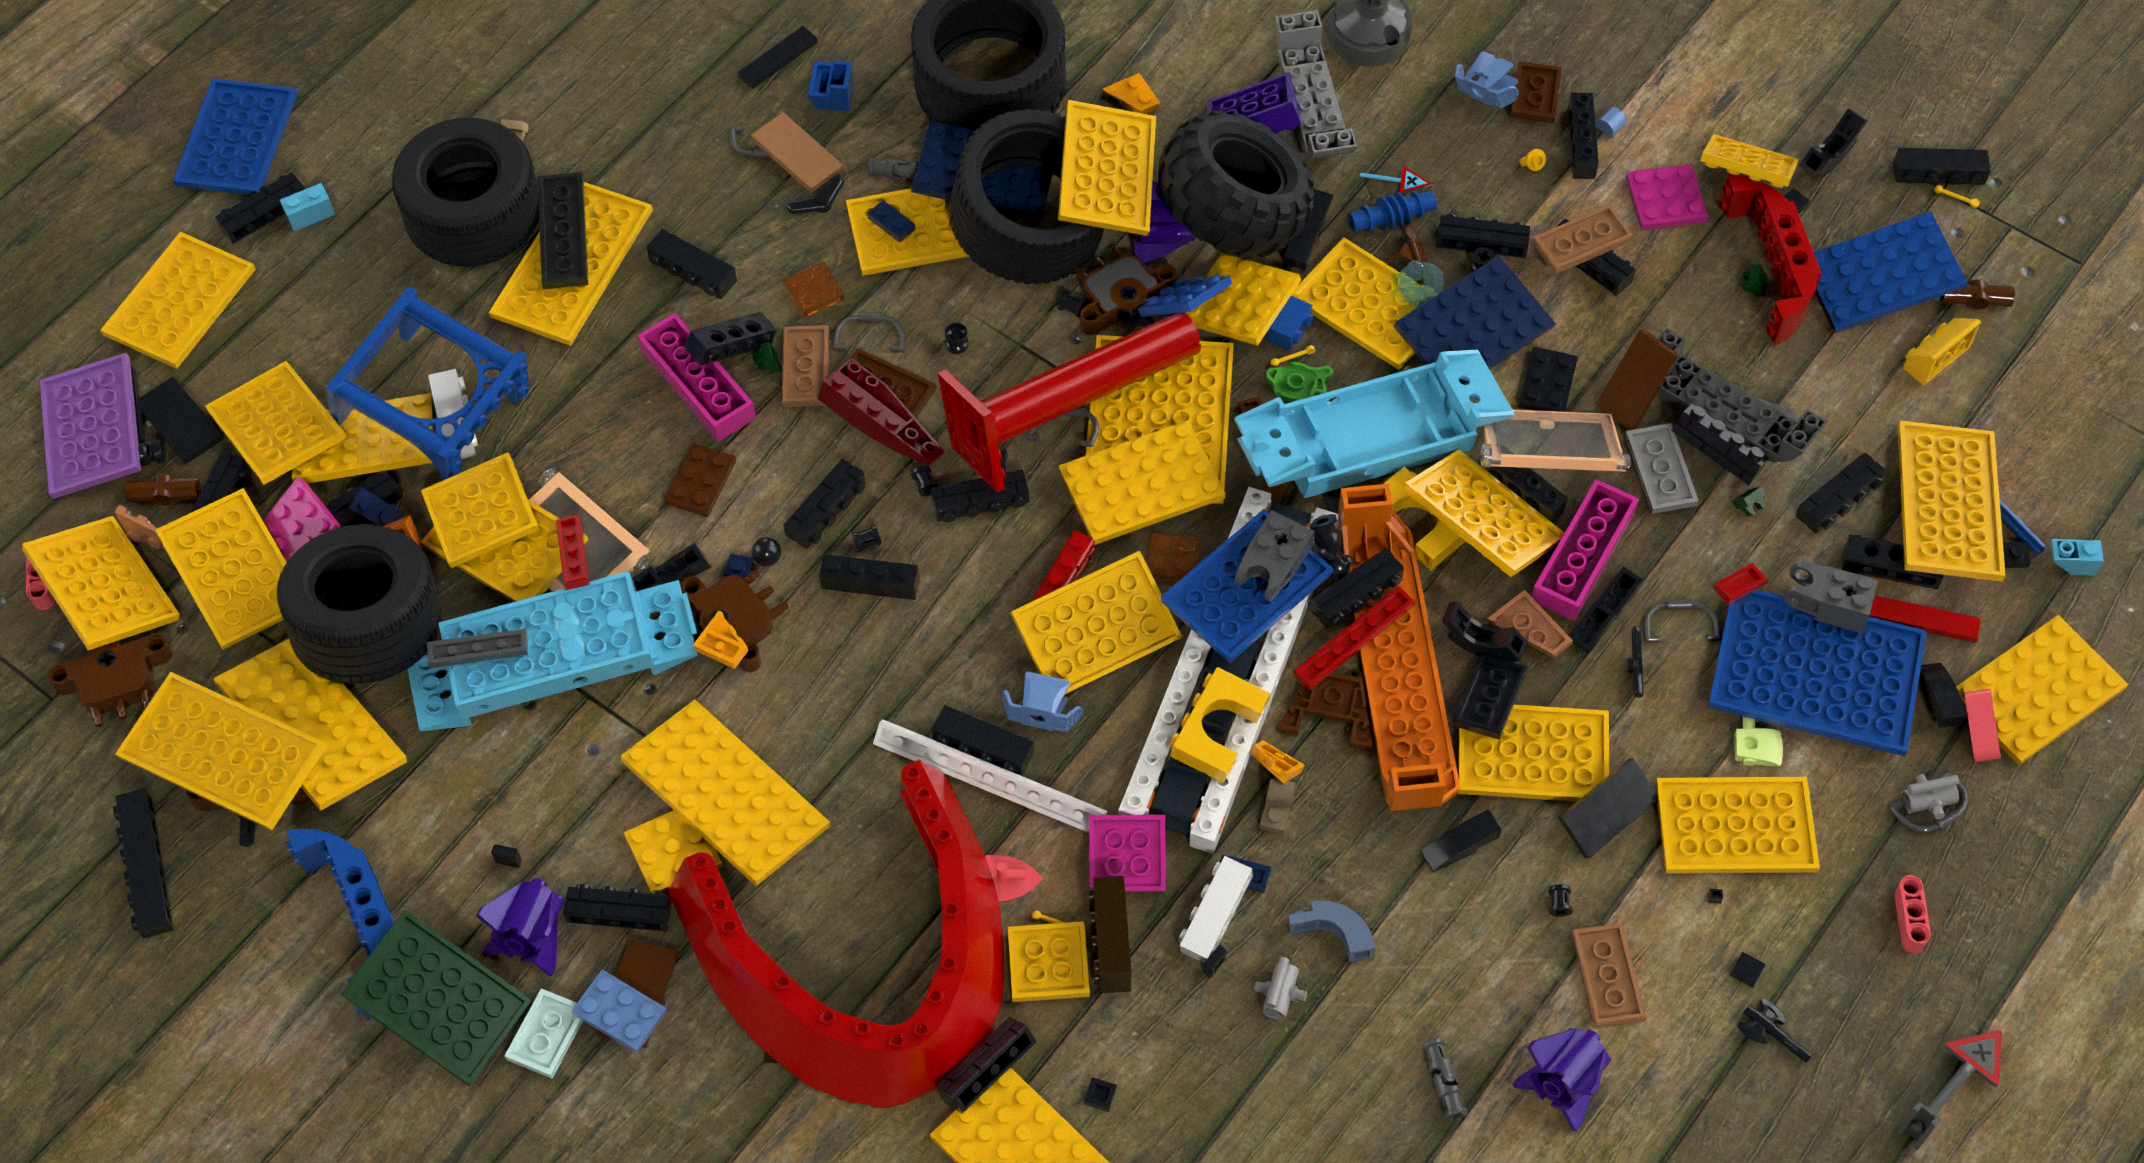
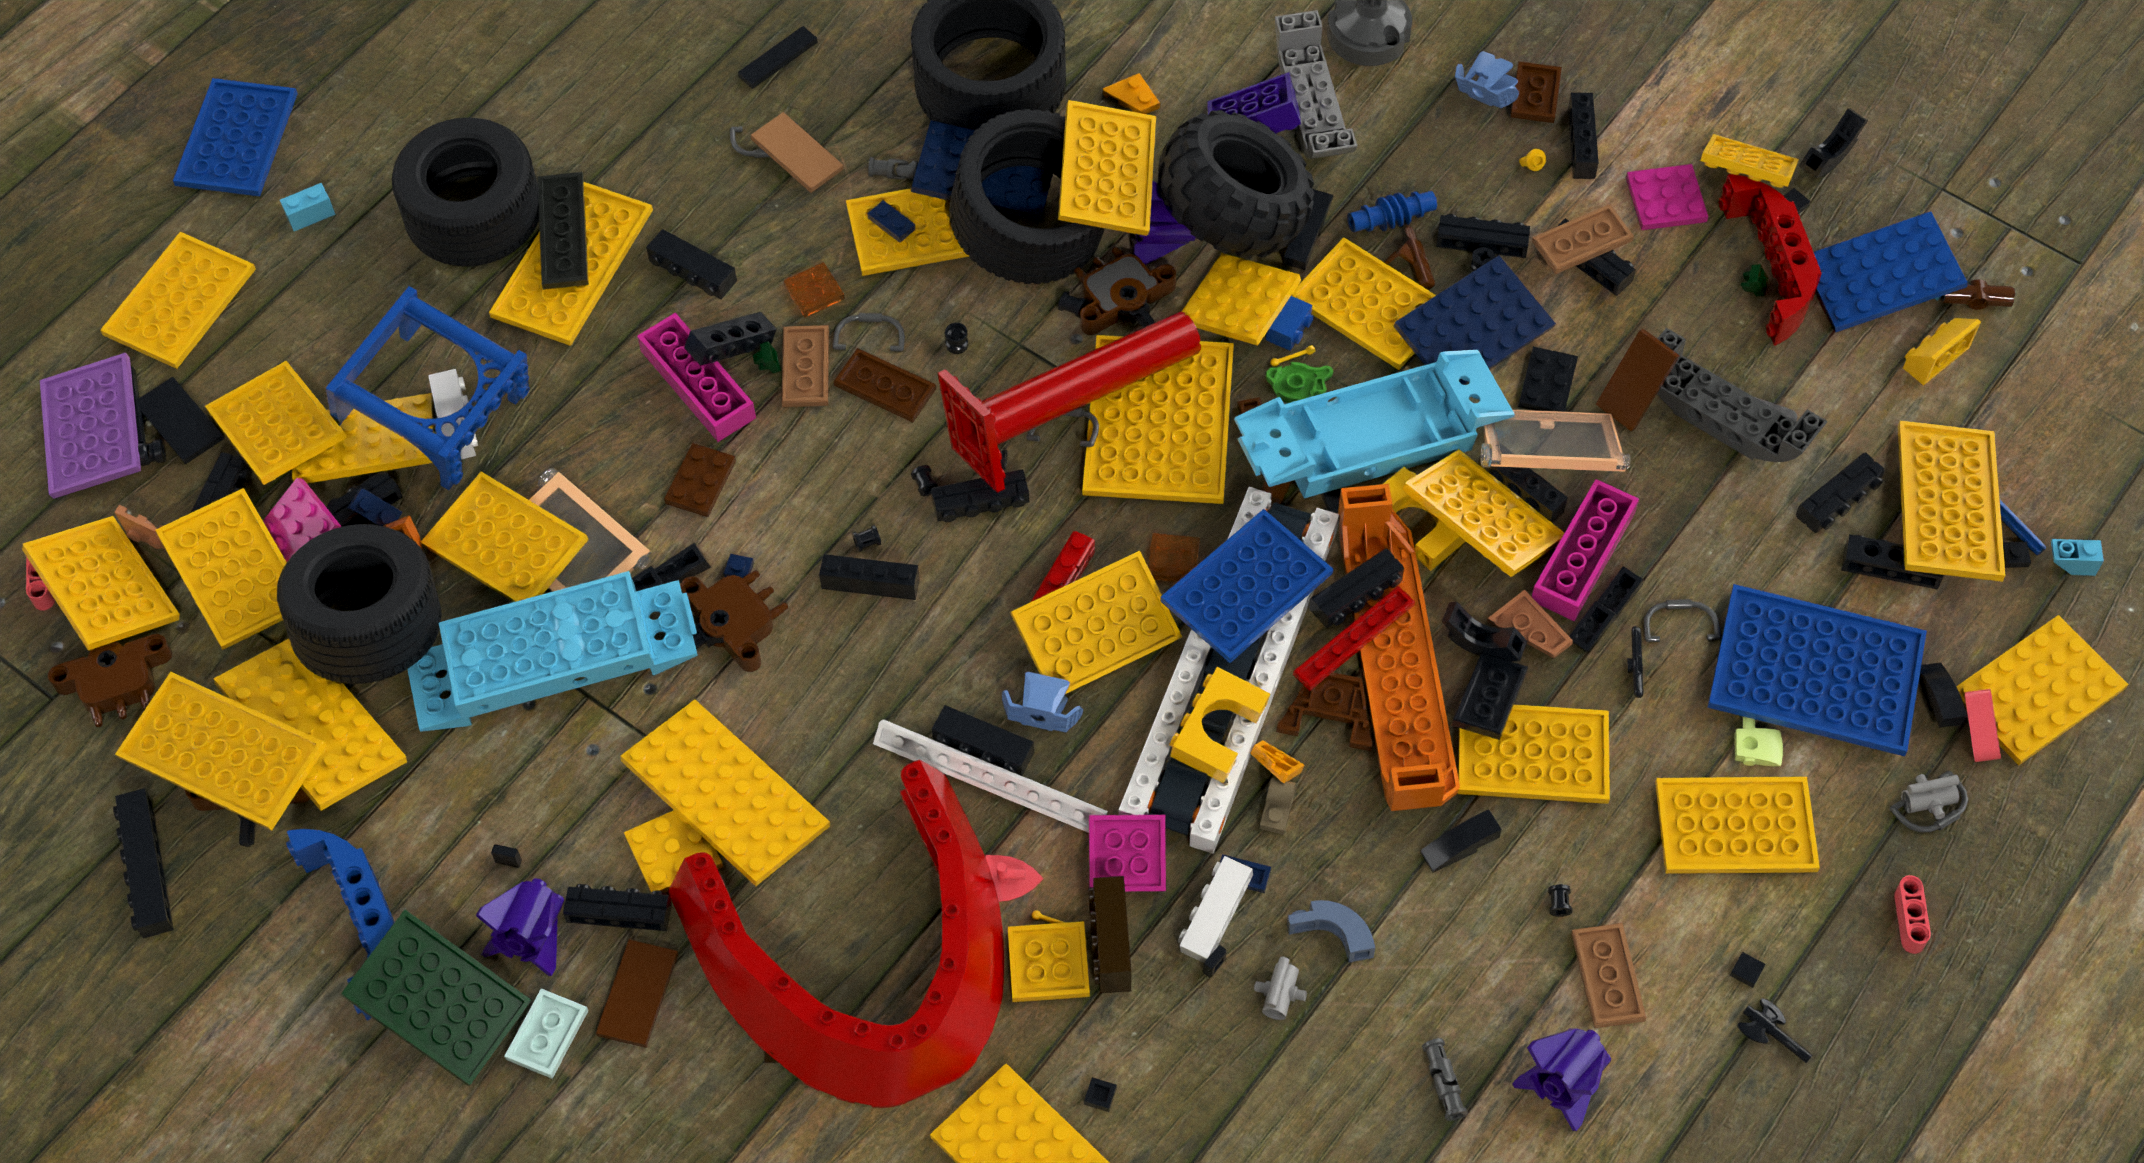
reddish brown piece [125,475,201,506] -> none
black brick [215,172,305,245] -> none
yellow plate [421,452,540,568] -> none
dark grey plate [427,629,528,668] -> none
tan tile [501,119,529,142] -> none
red tile [556,515,590,590] -> none
medium blue plate [572,970,667,1053] -> none
light orange wing [693,611,748,669] -> none
black piece [751,537,782,567] -> none
black brick [783,459,866,549] -> none
black piece [786,175,844,214] -> none
blue plate [808,61,854,111] -> none
dark red wedge [817,358,944,466] -> none
black brick [936,1016,1036,1114] -> none
yellow plate [1058,420,1226,545] -> none
blue plate [1138,274,1232,317] -> none
dark grey brick [1234,510,1315,601] -> none
black piece [1309,514,1353,582] -> none
piece [1359,165,1434,194] -> none
clear light blue plate [1398,260,1444,305] -> none
black tile [1558,758,1658,859] -> none
medium blue brick [1596,107,1626,138] -> none
light grey plate [1625,423,1699,514] -> none
black brick [1672,404,1769,485] -> none
black piece [1708,889,1723,904] -> none
red tile [1713,563,1768,605] -> none
dark green tile [1732,487,1766,516] -> none
dark grey brick [1783,562,1878,634] -> none
red tile [1869,595,1981,643] -> none
black brick [1893,148,1991,185] -> none
dark grey piece [1896,1030,2002,1150] -> none
yellow hinge [1934,185,1980,208] -> none

